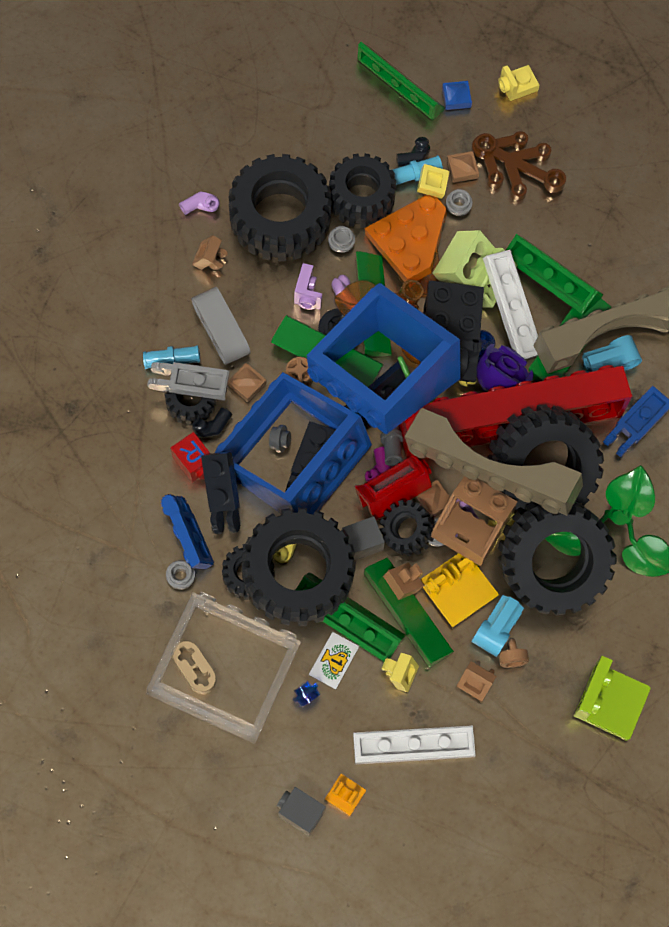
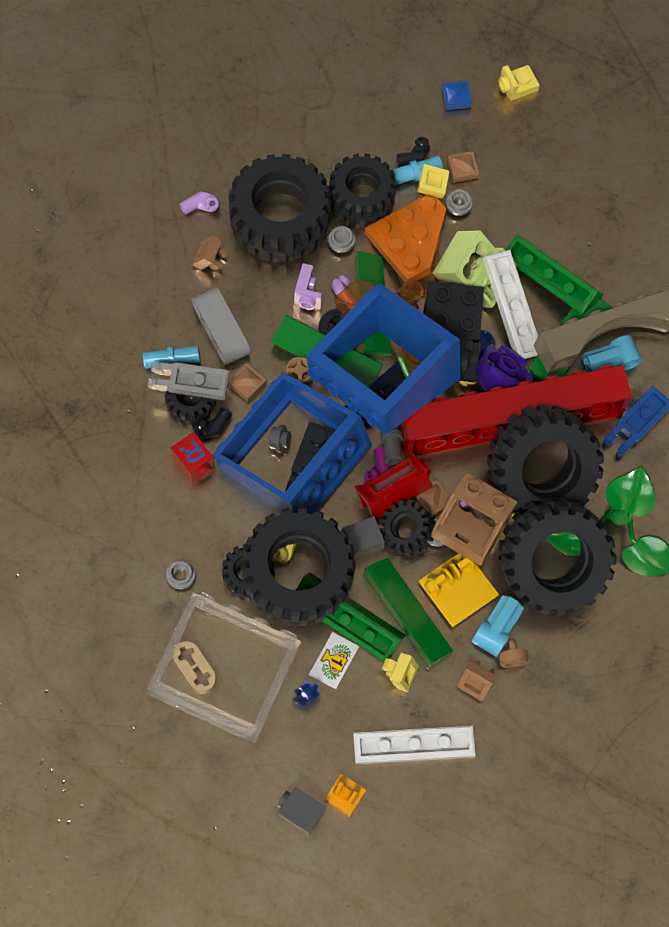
blue hinge [160,494,214,569] -> none
black hinge [201,452,241,534] -> none
green slope [357,42,445,120] -> none
medium nougat tile [383,562,424,600] -> none
dark tan arch [405,408,583,516] -> none
reddish brown plant [472,131,566,201] -> none
lime bracket [574,656,651,741] -> none

